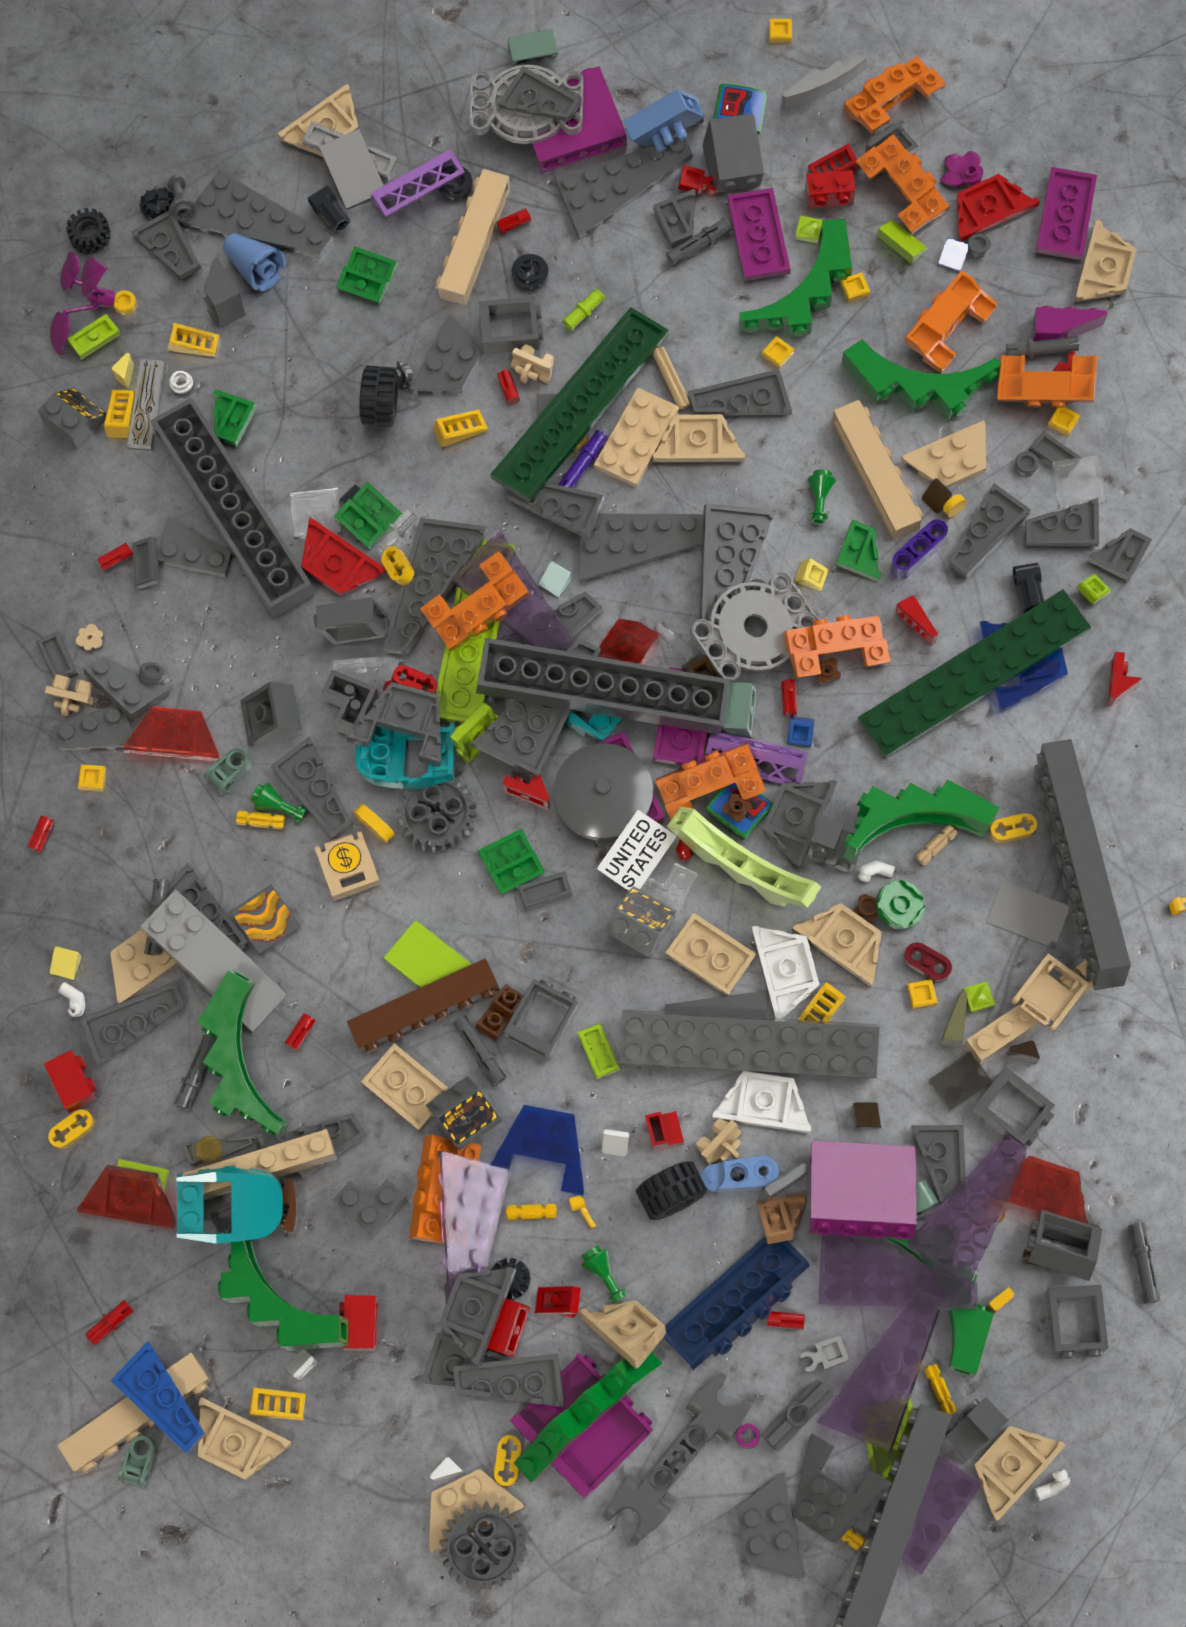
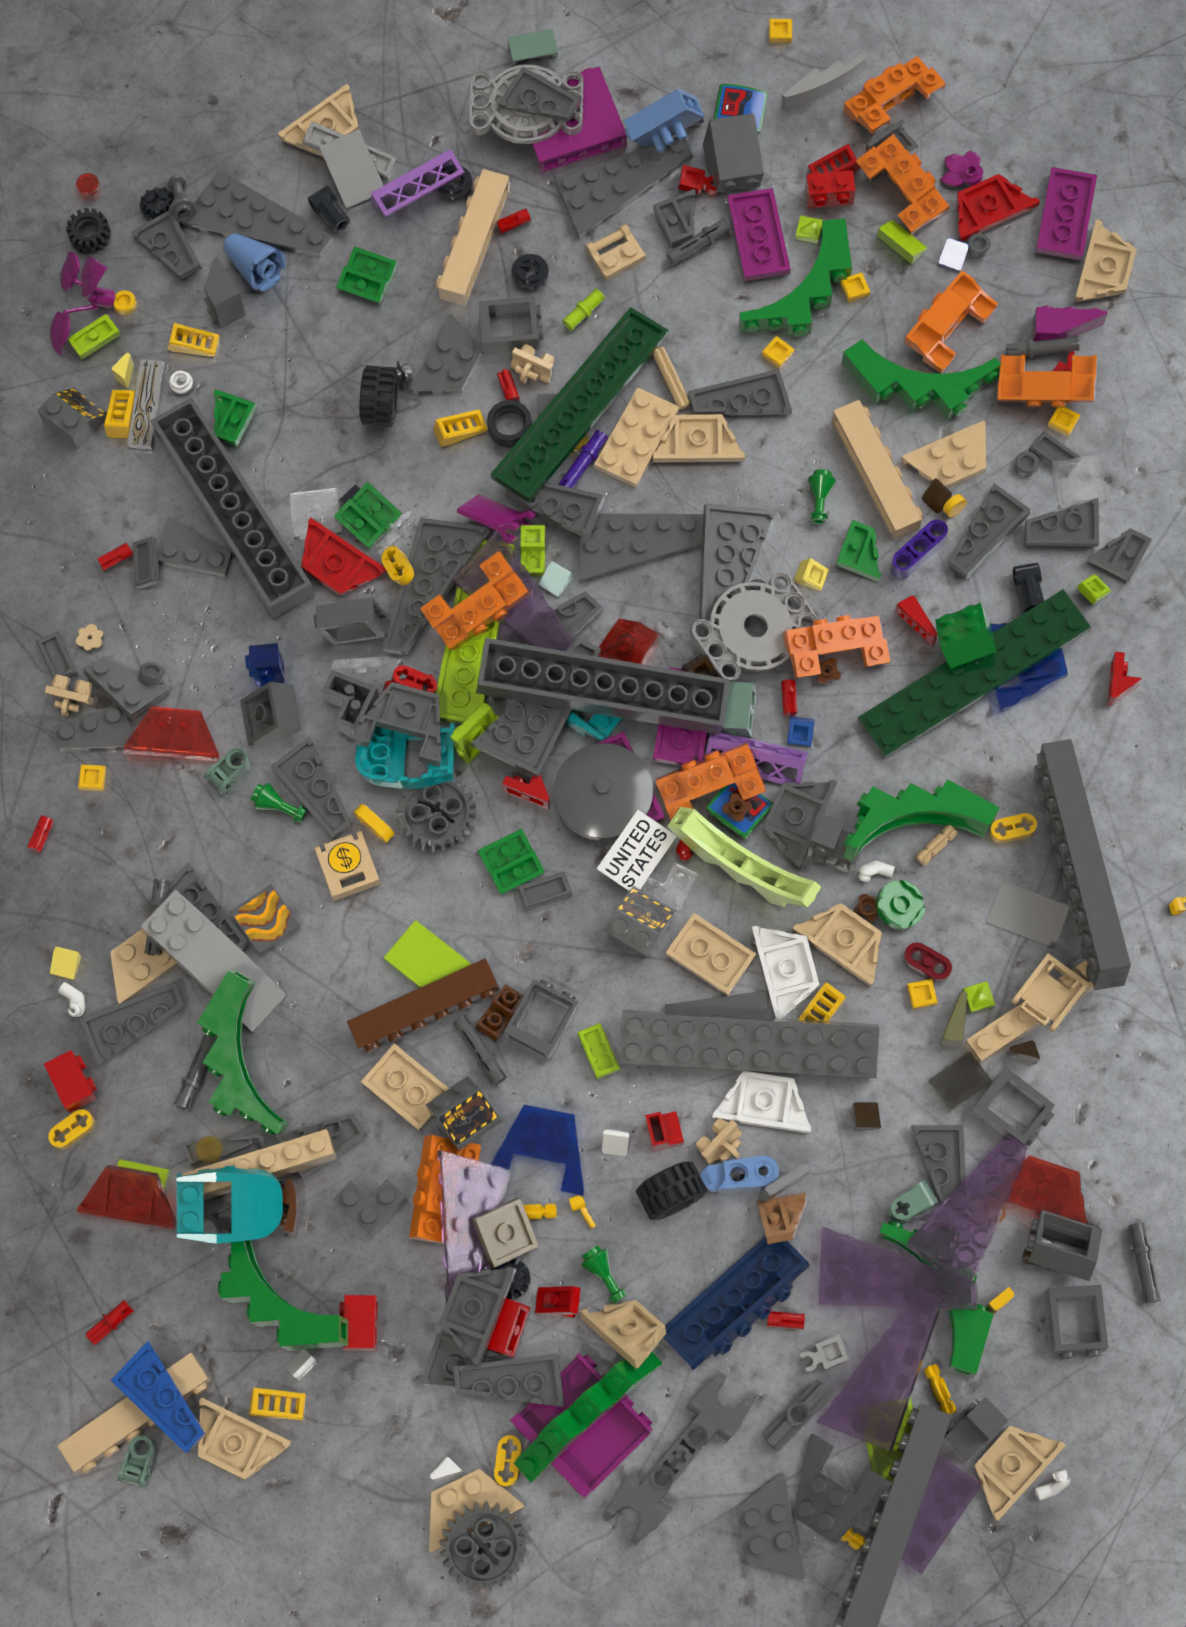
yellow axle [236,810,285,829] -> none
red piece [285,1013,316,1051] -> none
magenta bush [736,1424,760,1449] -> none
panel [809,1141,917,1240] -> none
none -> clear red plate [76,173,99,196]
none -> clear blue brick [245,643,286,687]
none -> magenta flag [456,494,536,543]
none -> tile [472,1198,539,1268]
none -> black tyre [487,400,532,448]
none -> lime slope [521,525,545,577]
none -> tan plate [585,224,646,281]
none -> green brick [935,603,997,669]

